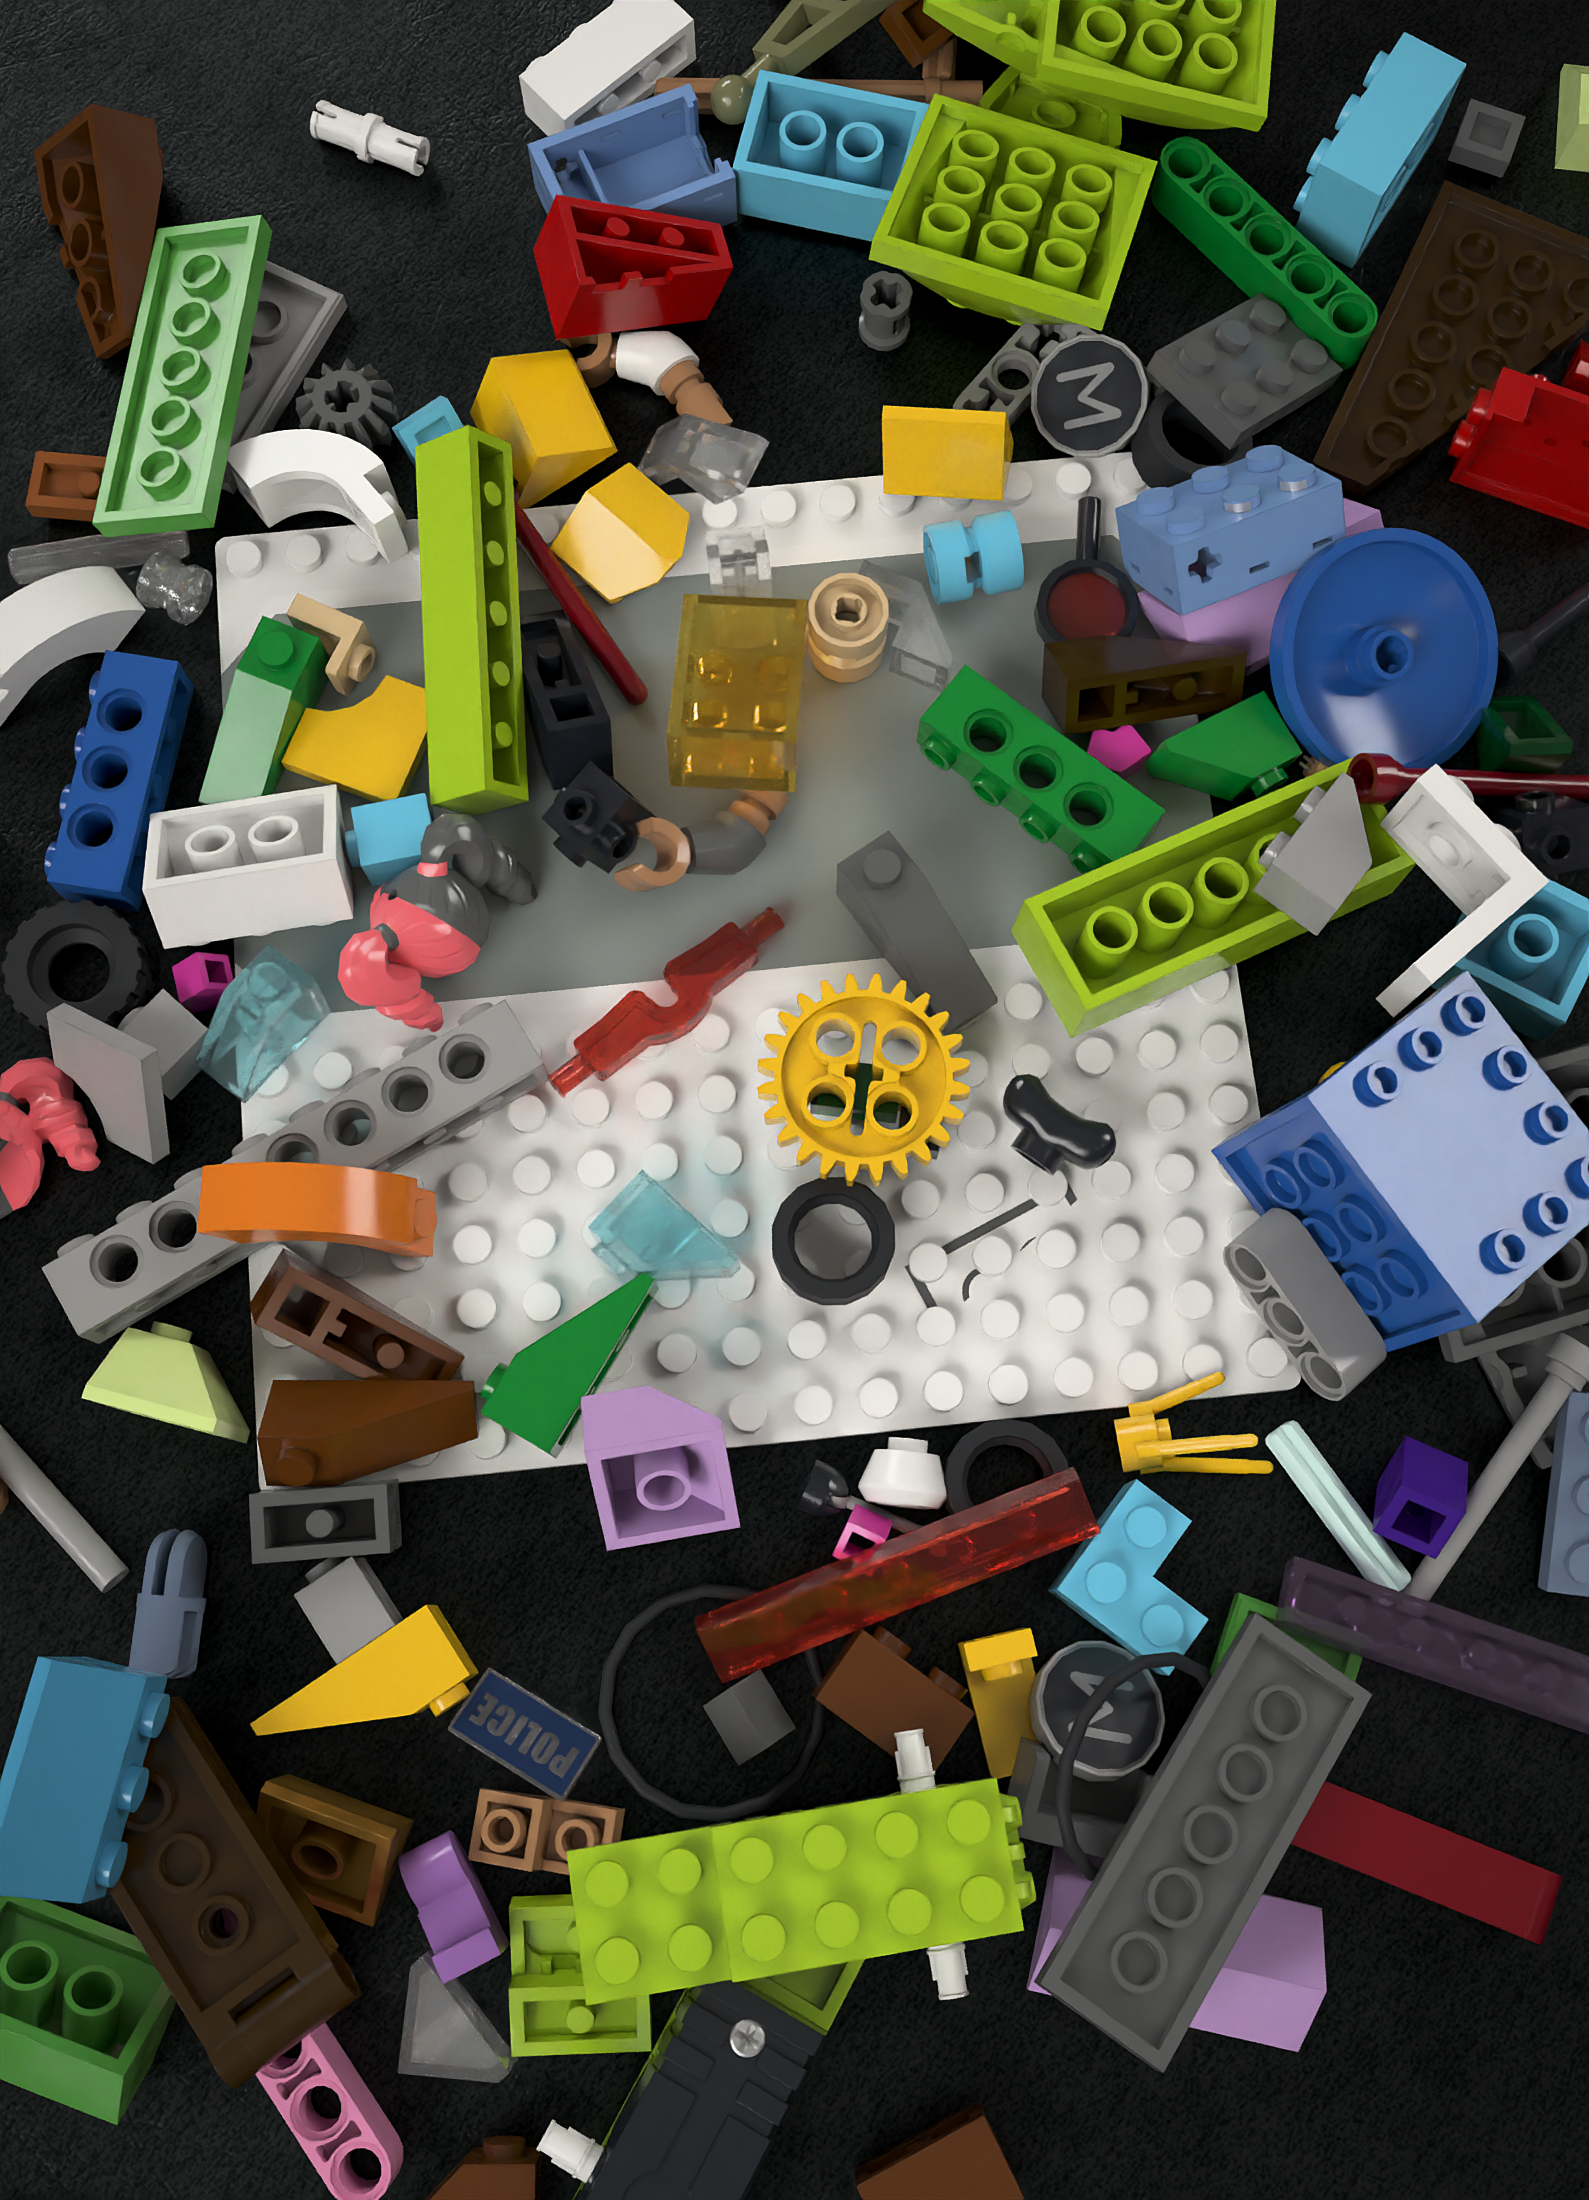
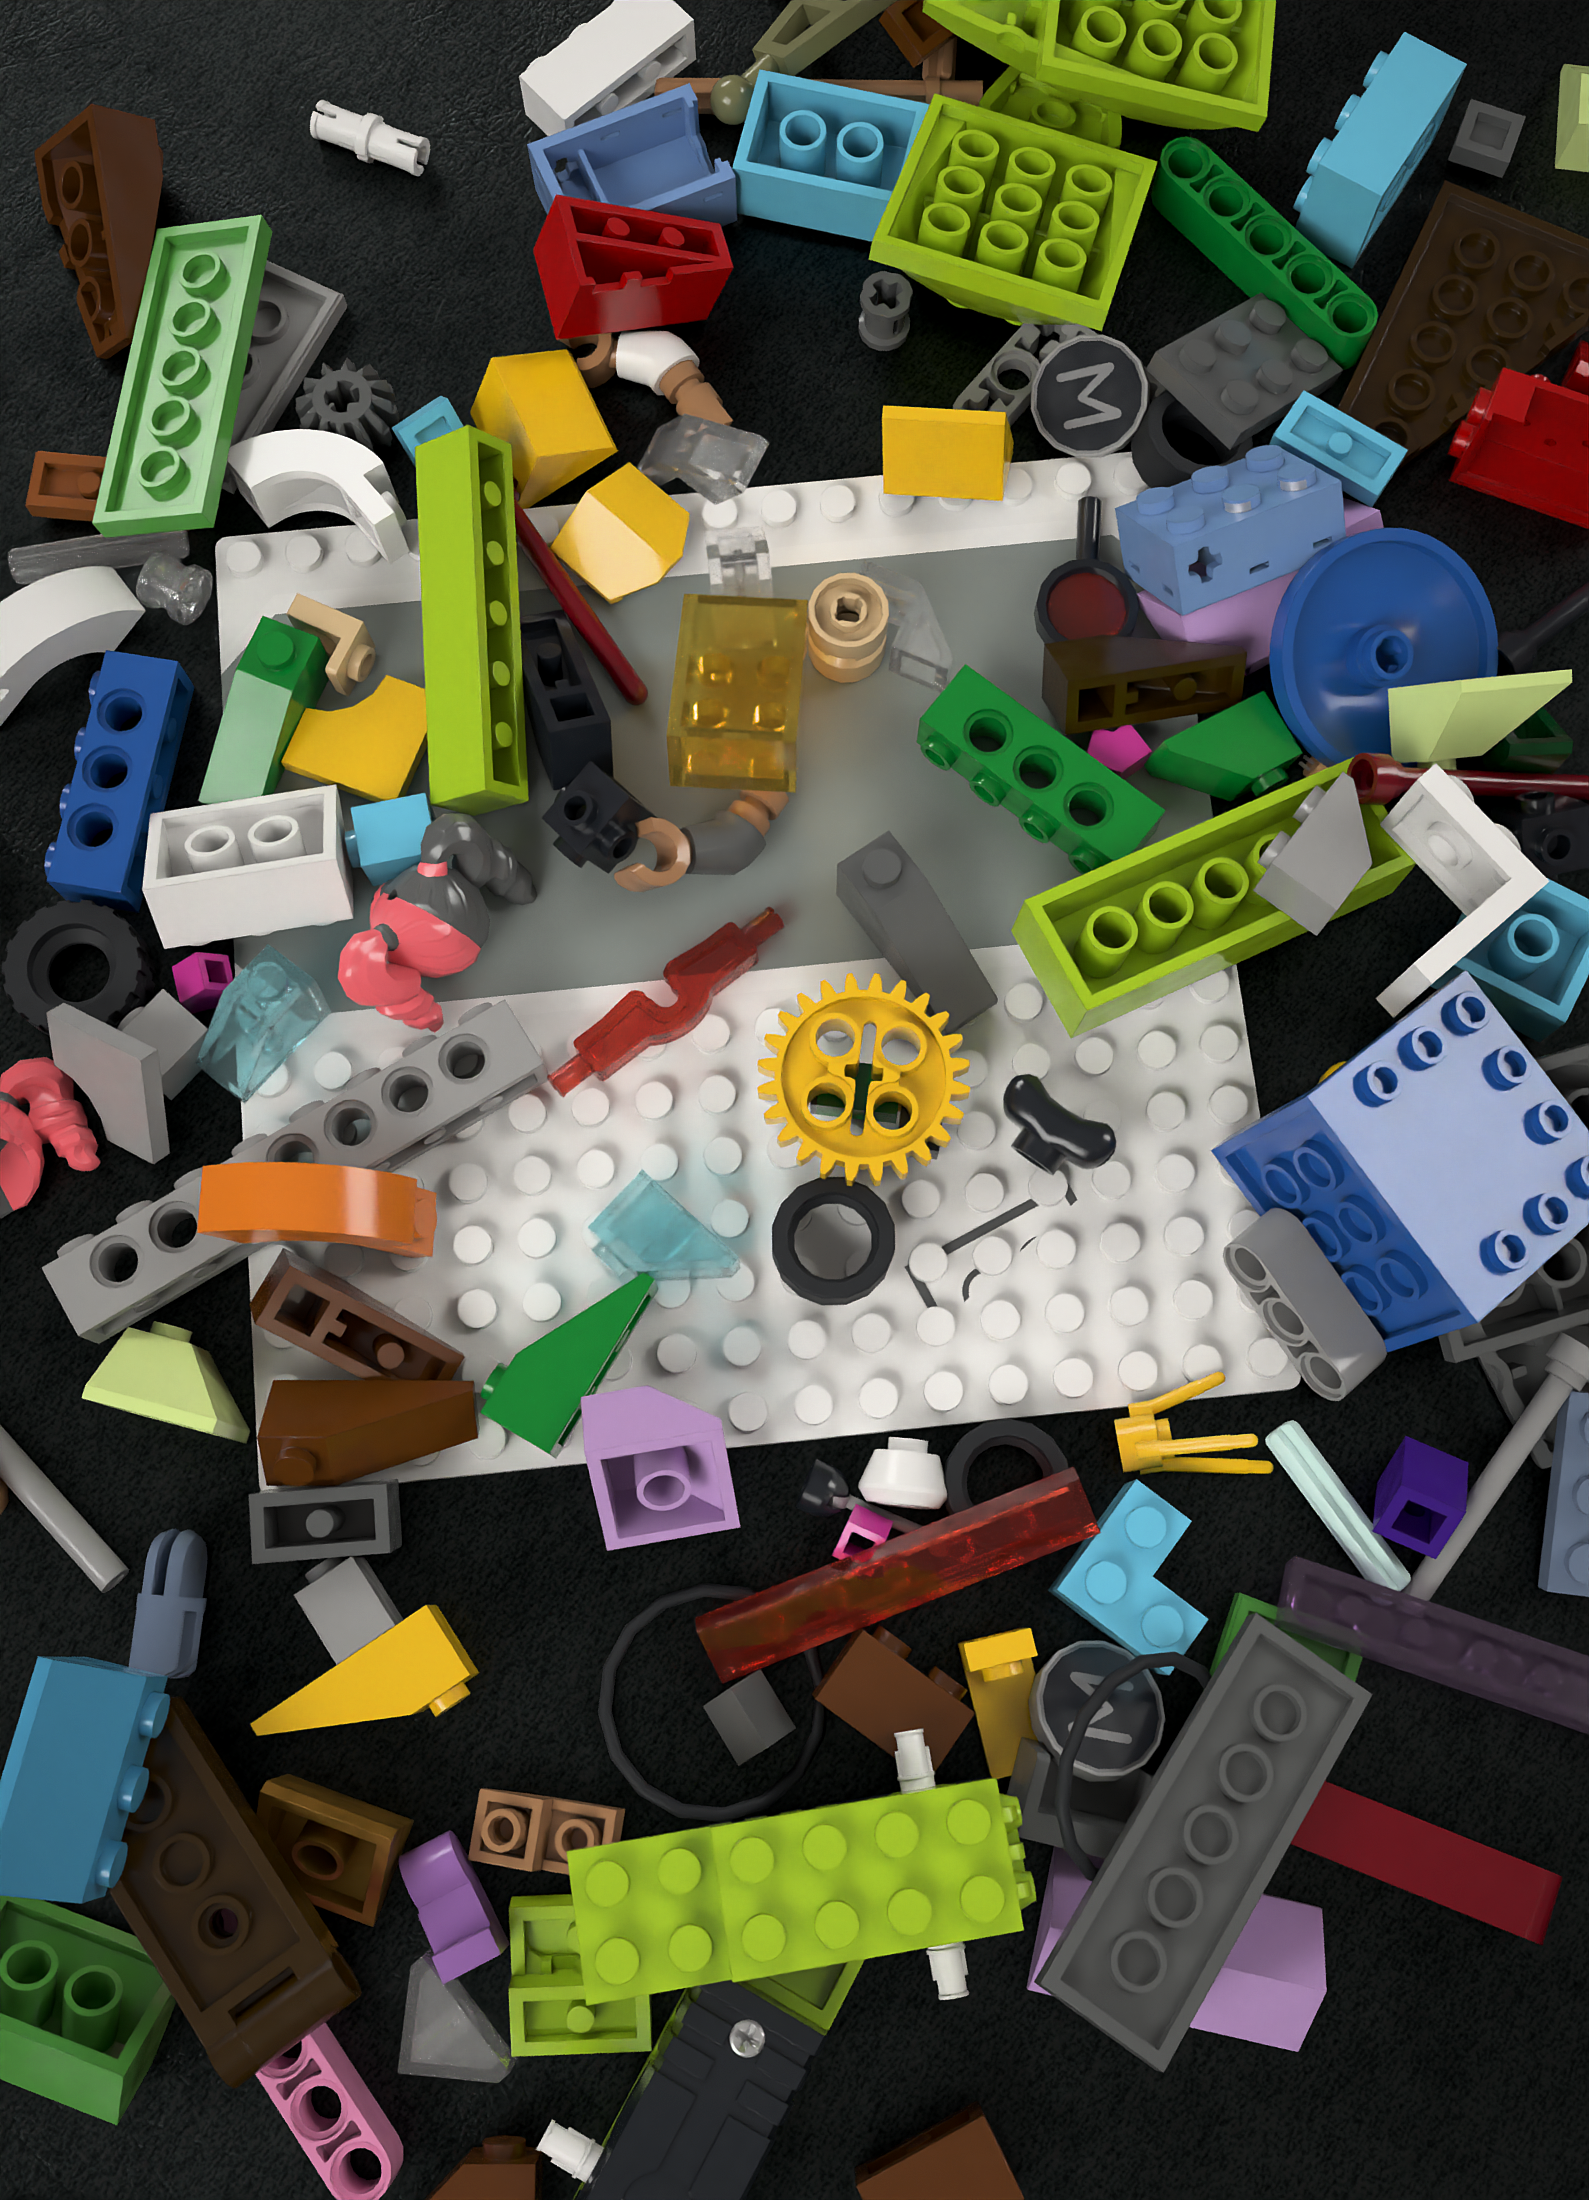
slope [447,1667,603,1802] -> none
medium azure wheel [923,510,1024,605] -> none
none -> medium azure plate [1269,390,1408,507]
none -> yellowish green slope [1388,669,1572,770]

